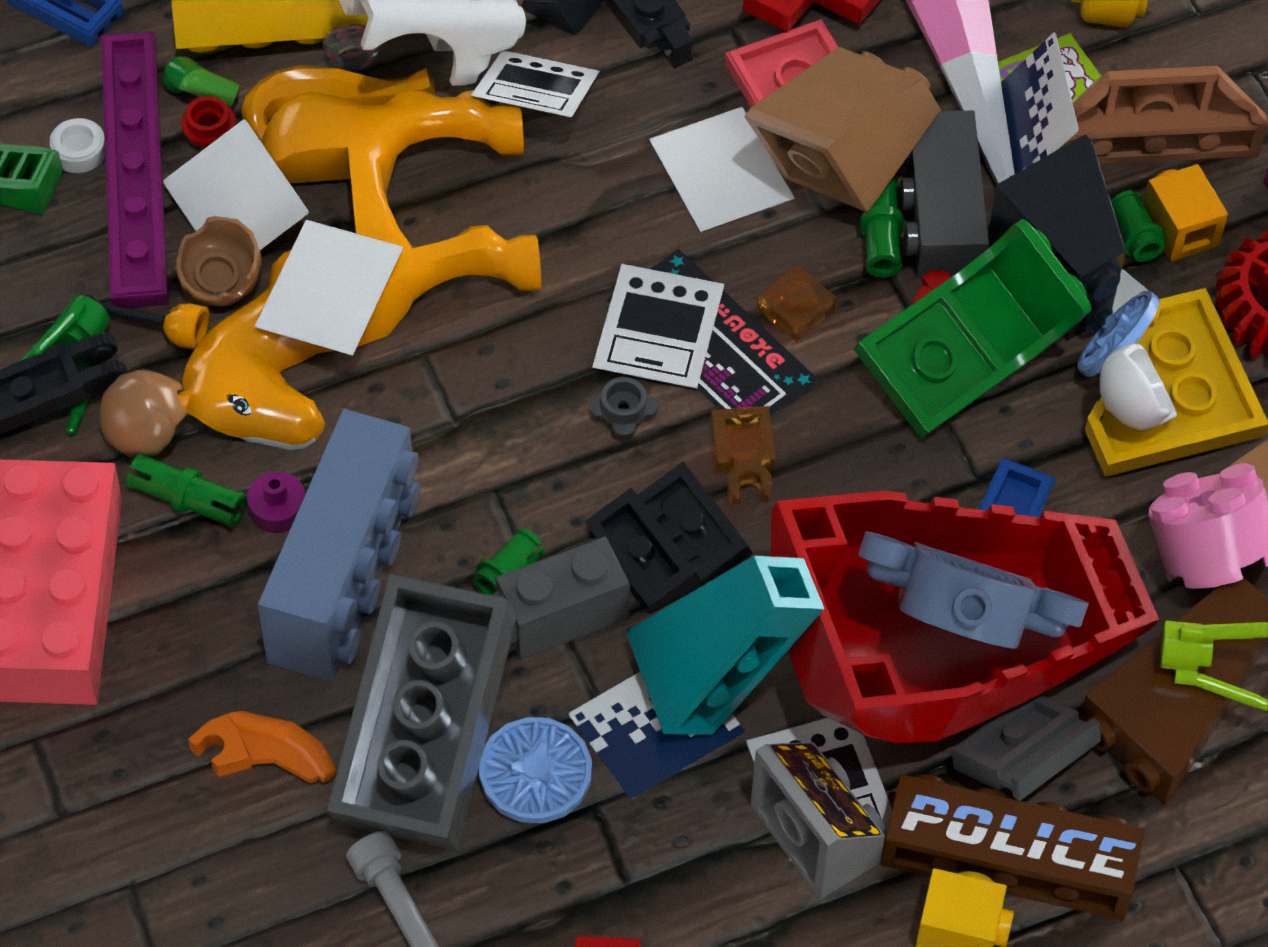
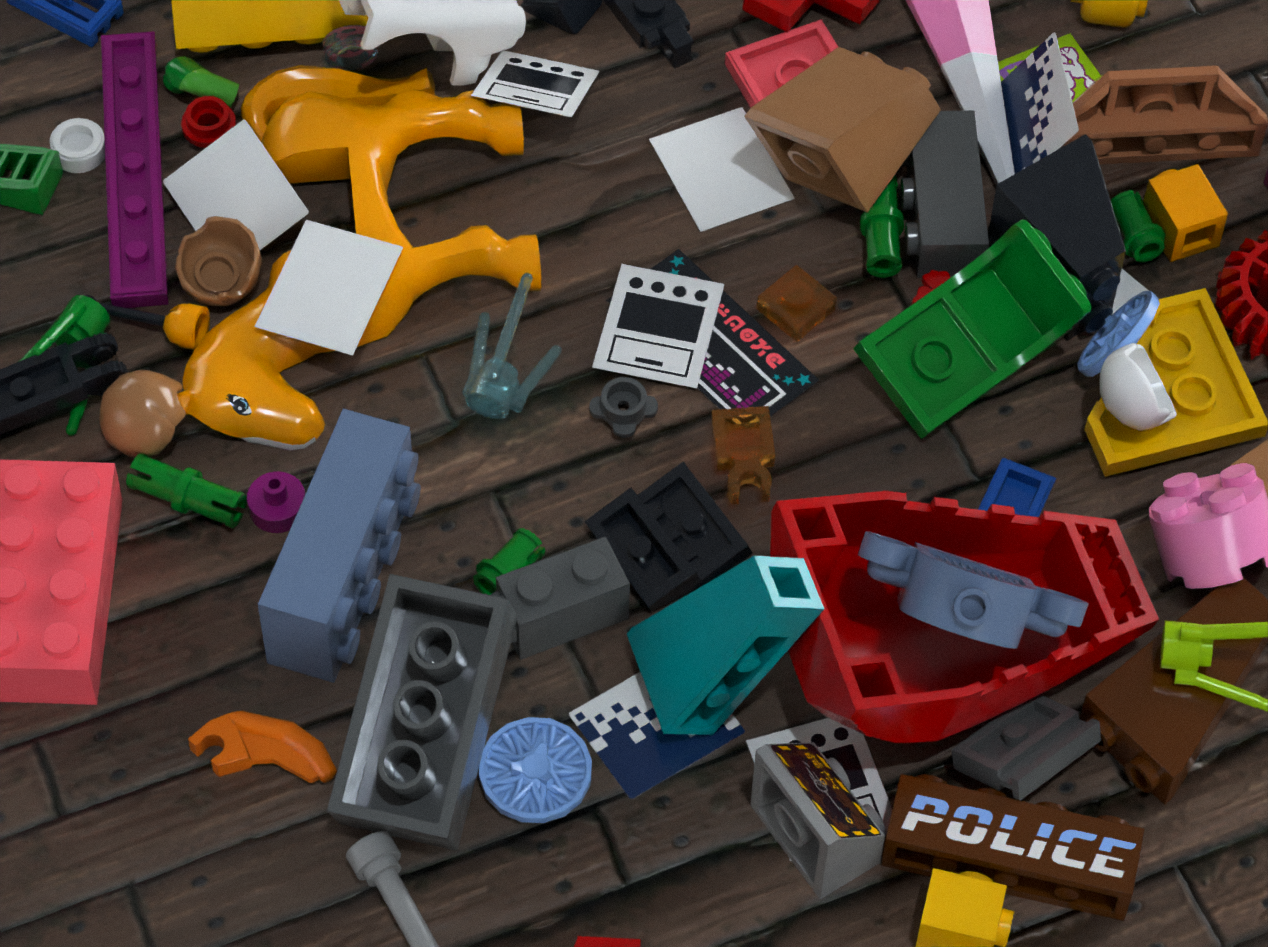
none -> clear light blue plant [462,273,562,419]

